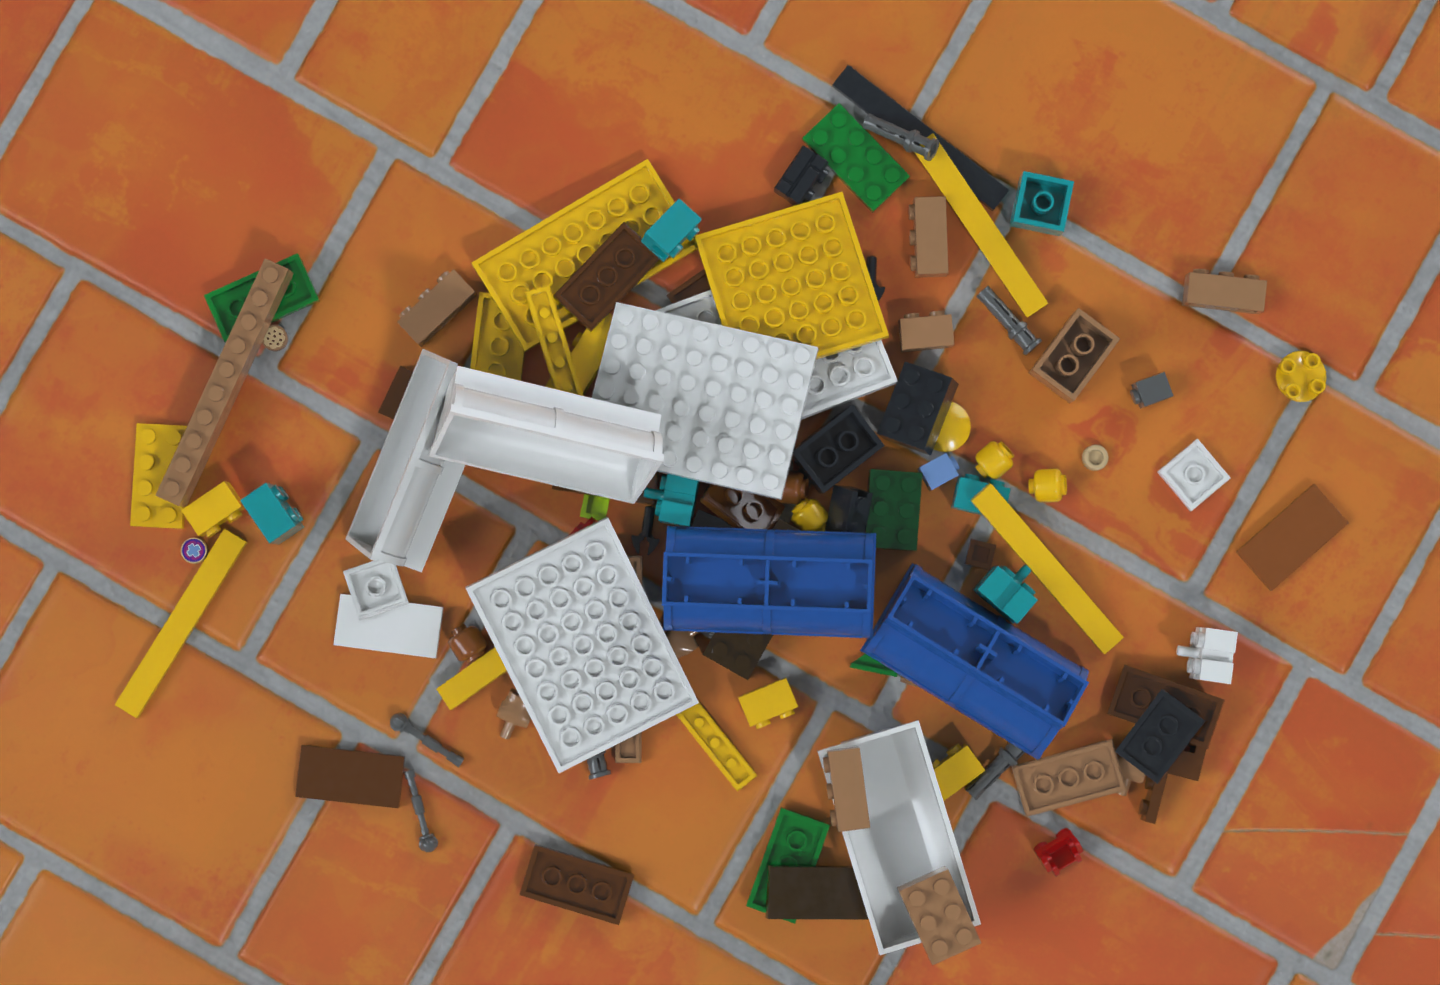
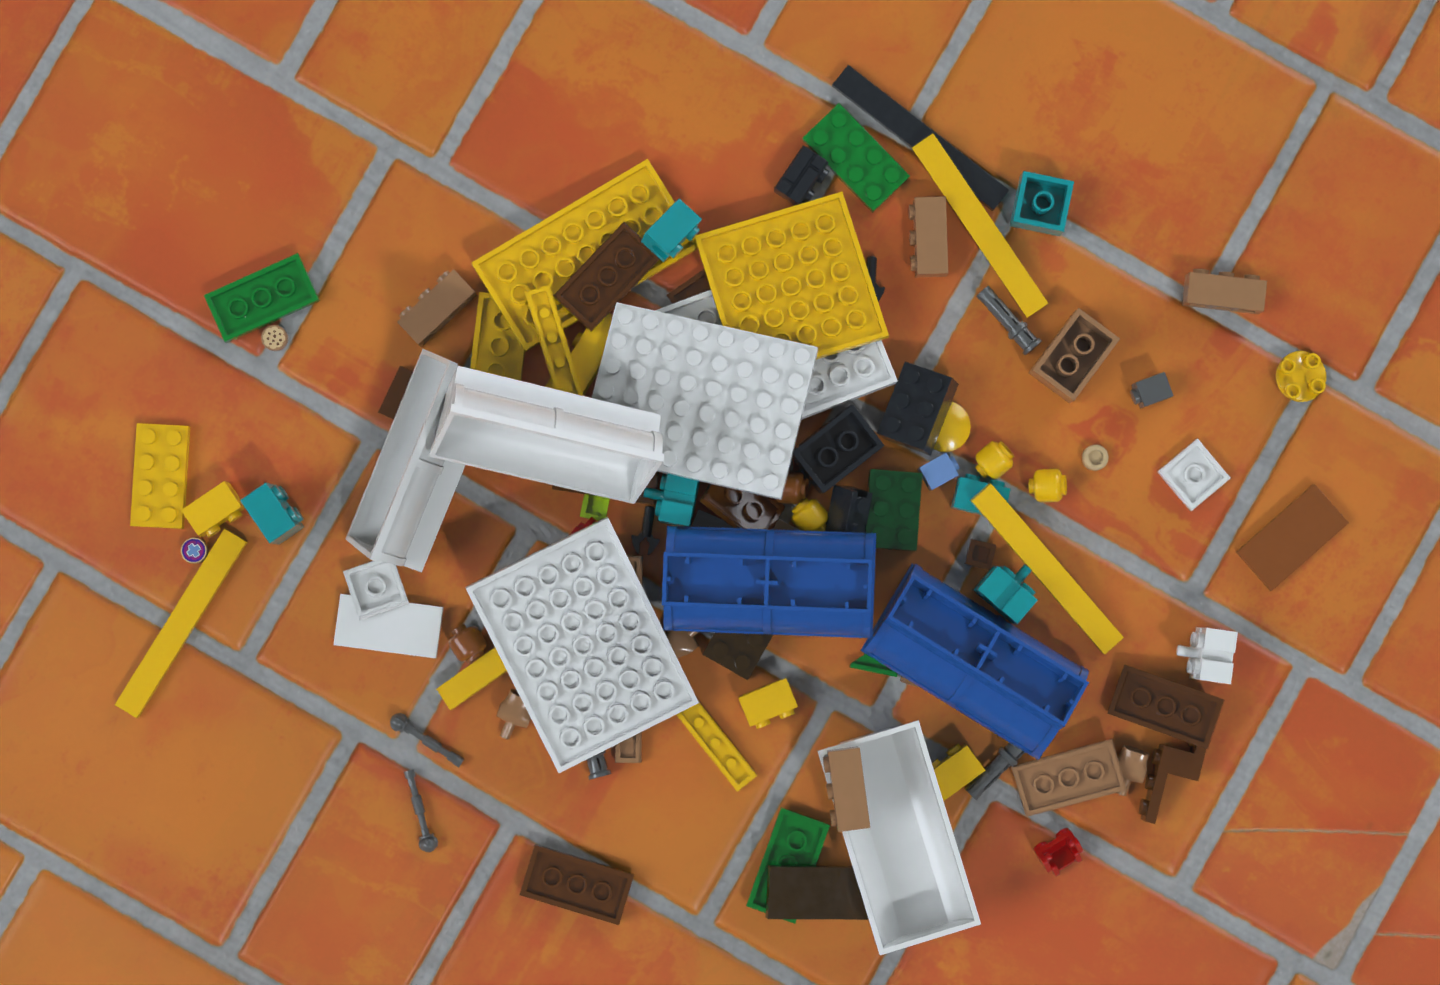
medium nougat brick [155,259,294,507] -> none
reddish brown tile [295,745,405,808] -> none
dark grey pin [863,114,939,161] -> none
medium nougat brick [897,866,981,965] -> none
medium nougat brick [898,311,954,352] -> none
black plate [1115,689,1205,784] -> none

